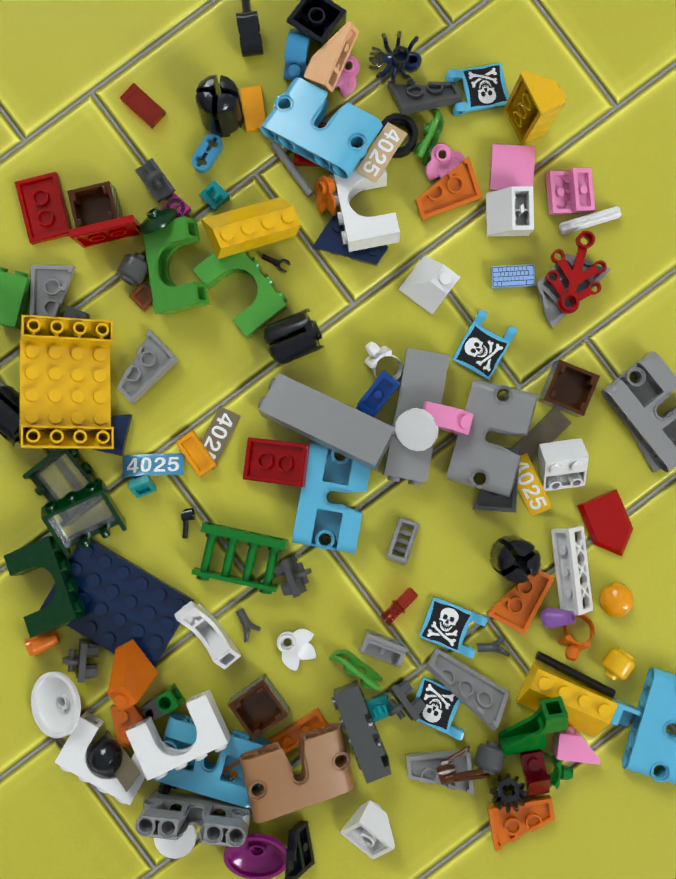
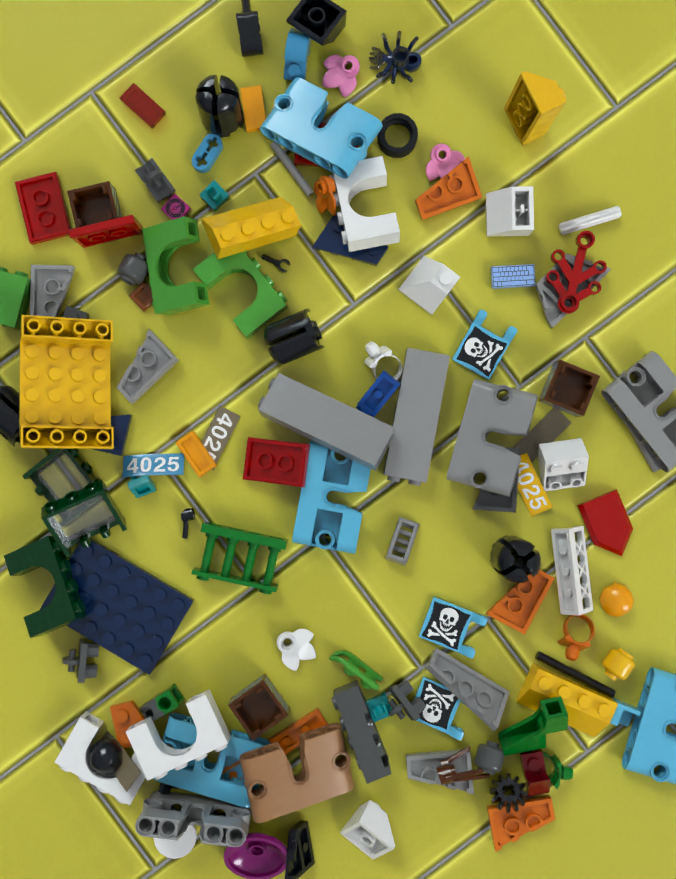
orange cone [25,631,60,656] -> none
white dish [31,671,81,738] -> none
orange slope [107,639,158,711] -> none
dark green dish [138,207,178,235] -> none
white arch [174,601,241,669] -> none
dark grey bar [236,608,261,643] -> none
dark grey hips [274,555,312,598] -> none
light nougat slope [303,21,359,93] -> none
tan sticker [356,122,408,183] -> none
light grey hinge [359,629,408,667] -> none
clear red axle [380,588,418,626] -> none
dark grey wing [387,81,462,115] -> none
white tile [395,408,439,451] -> none
bright green piece [414,108,444,166] -> none
bright pink slope [423,401,474,435] -> none
flag [445,63,509,116] -> none
dark grey bar [477,636,510,657] -> none
bright pink slope [489,144,535,190] -> none
medium lavender cone [541,607,575,629] -> none
bright pink slope [545,168,595,215] -> none
bright pink slope [552,726,601,765] -> none

